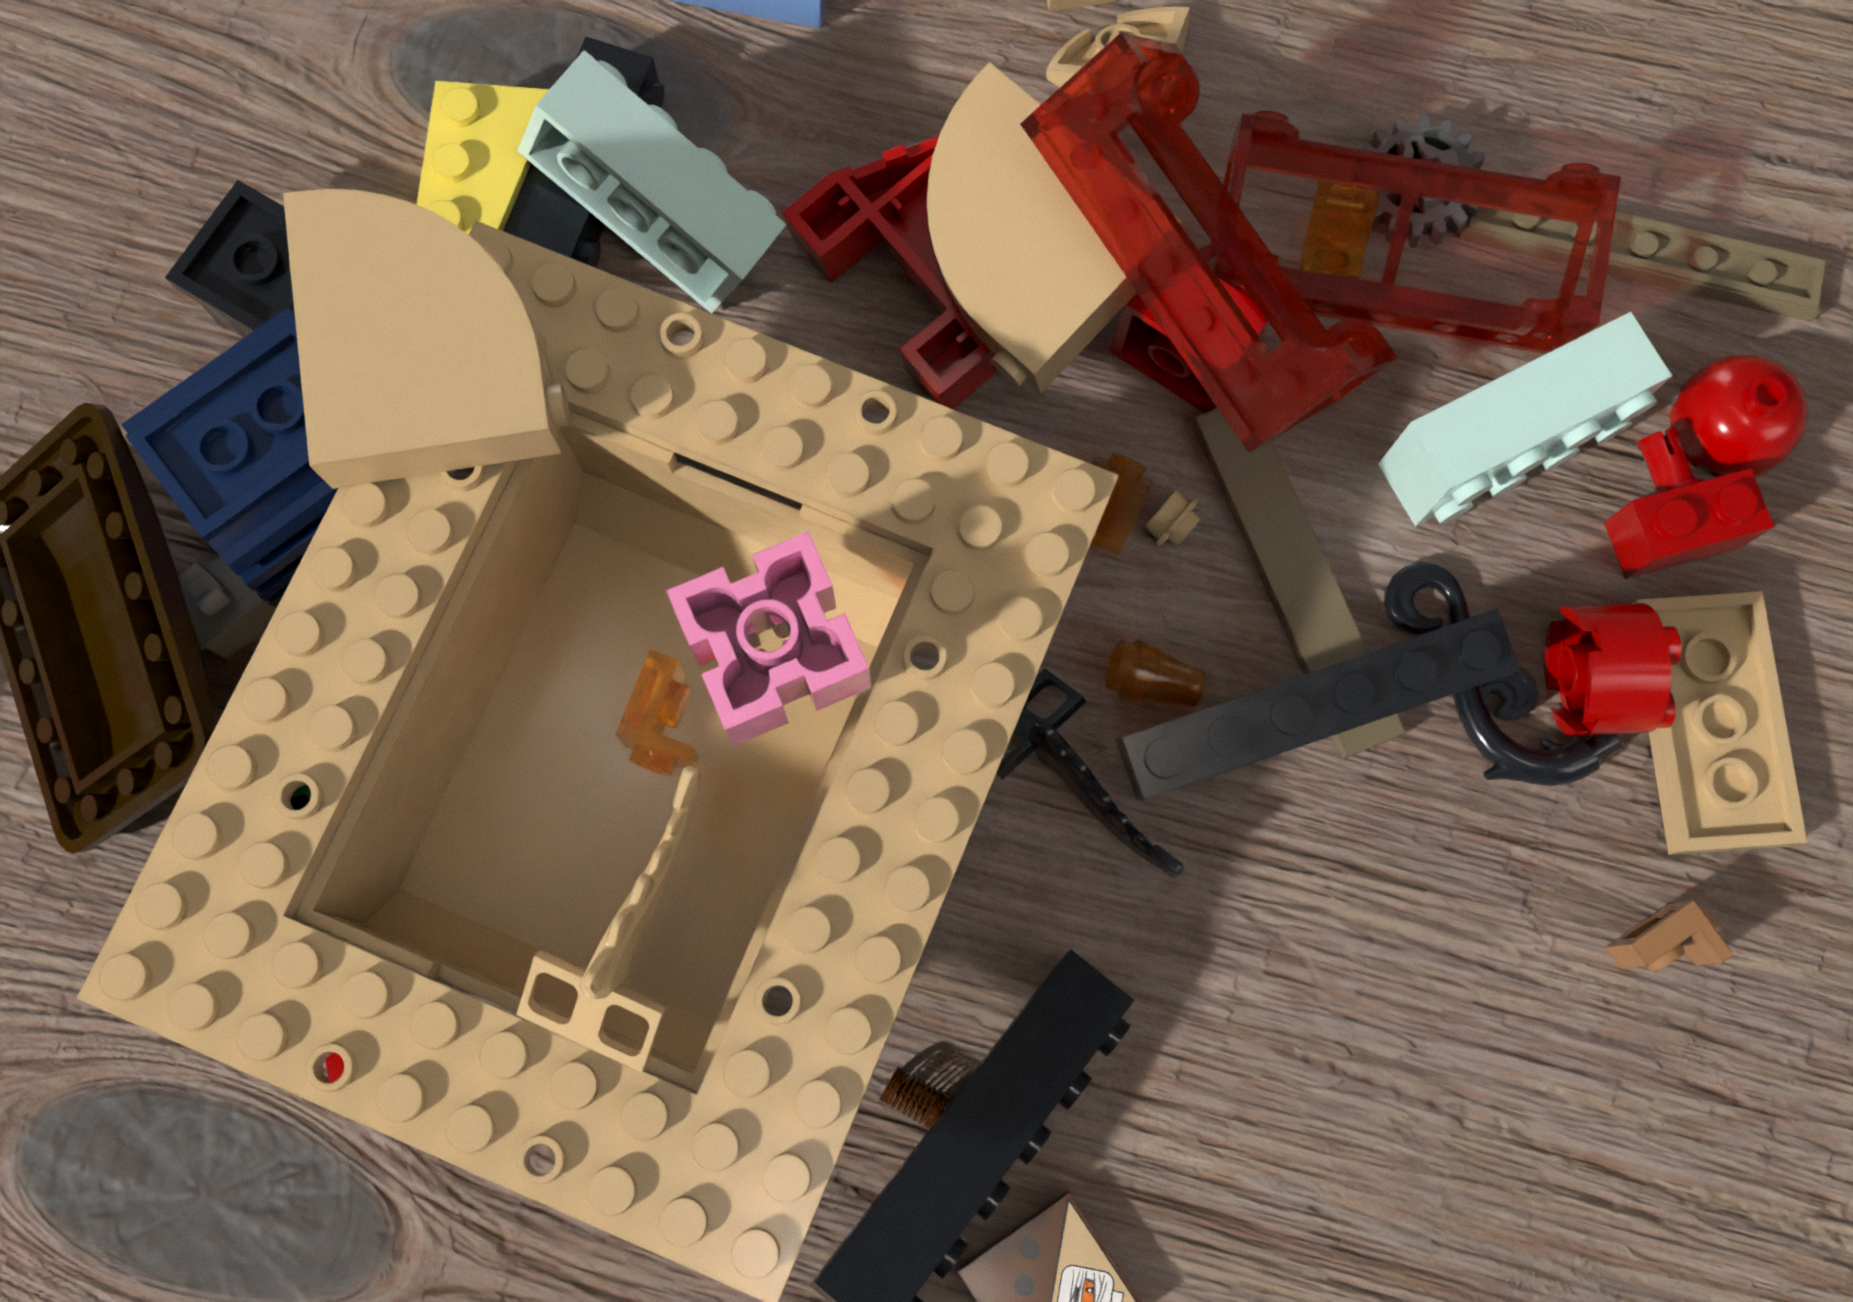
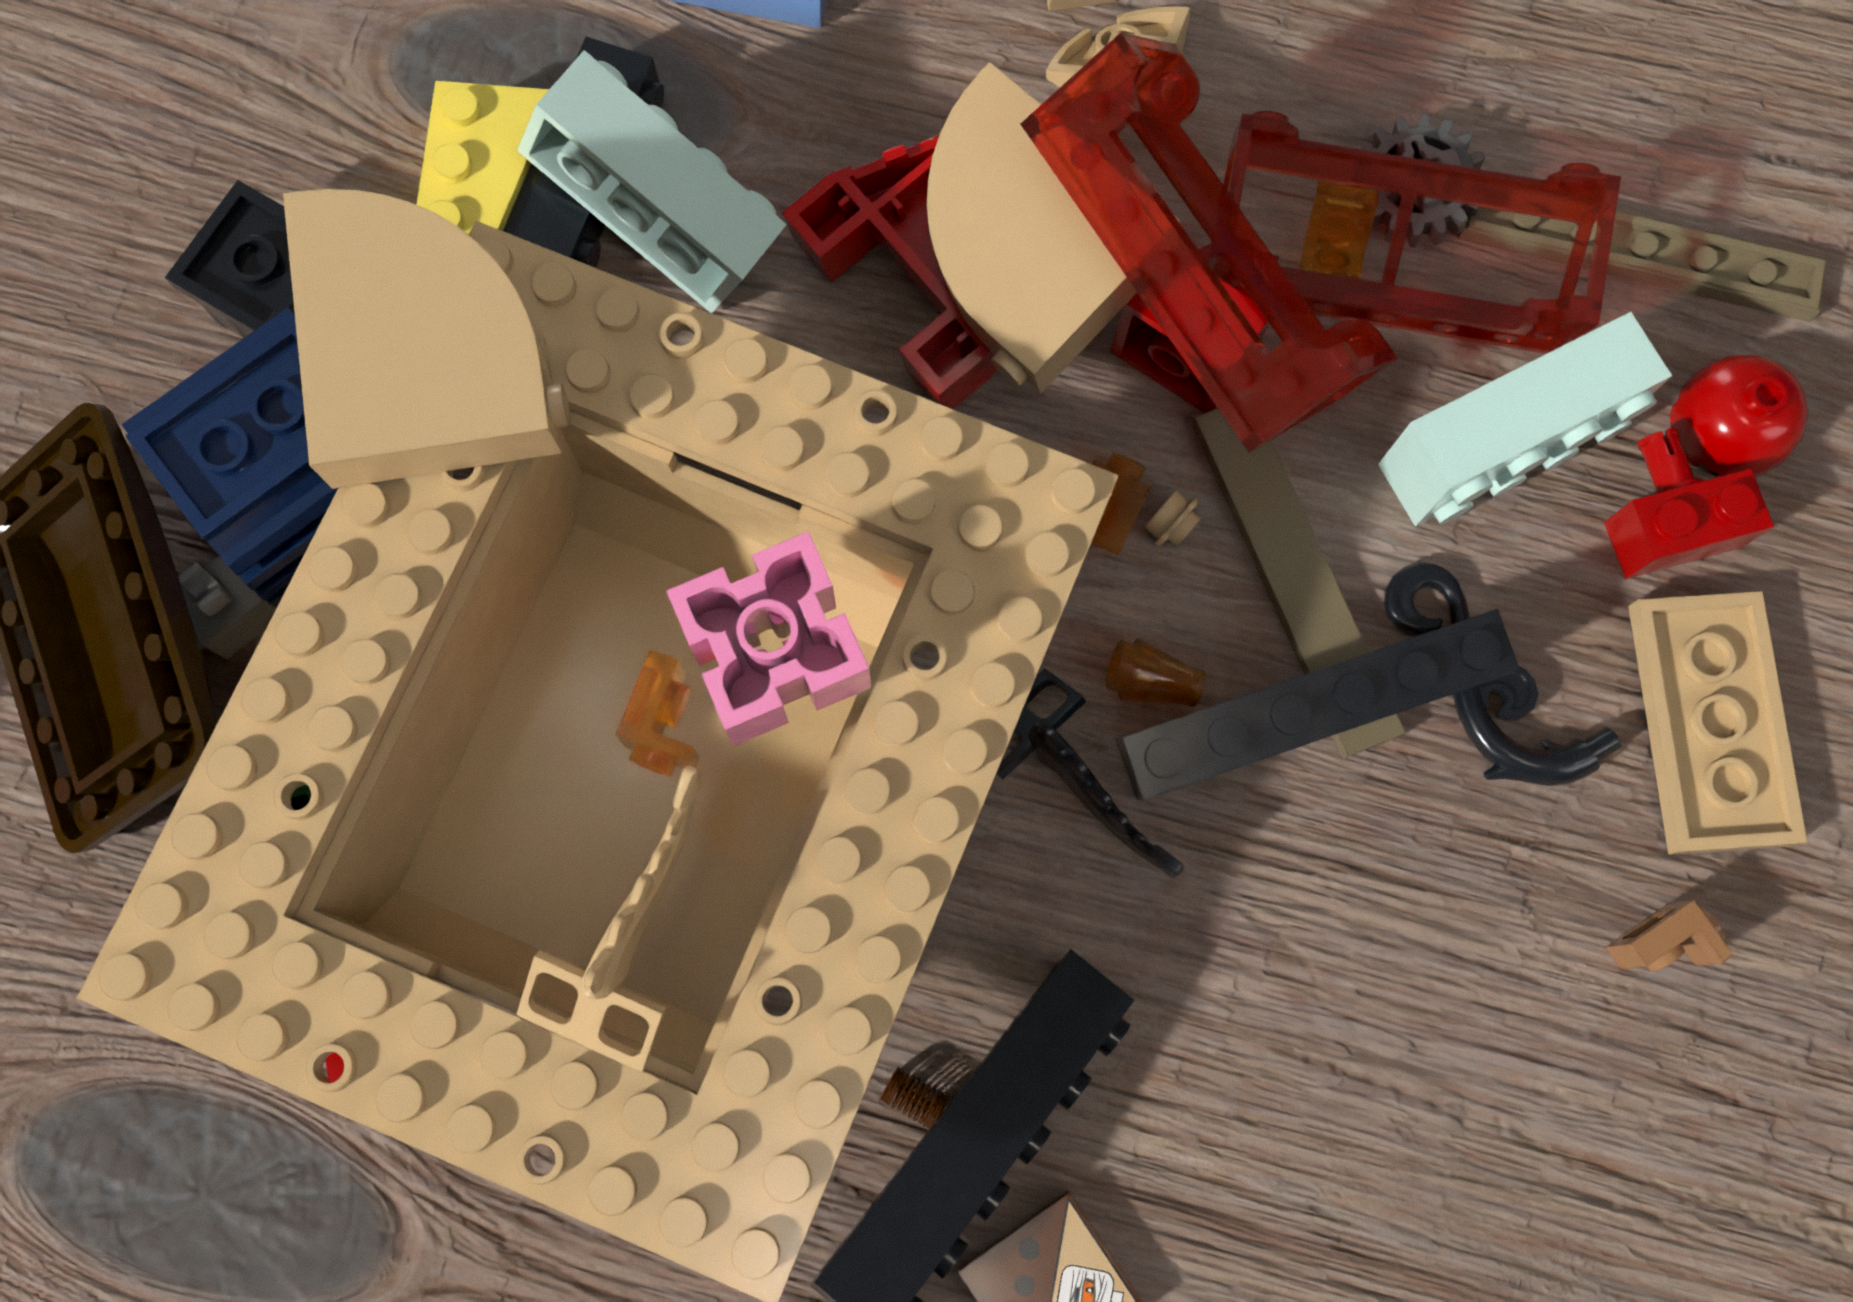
red brick [1544,603,1681,736] -> none

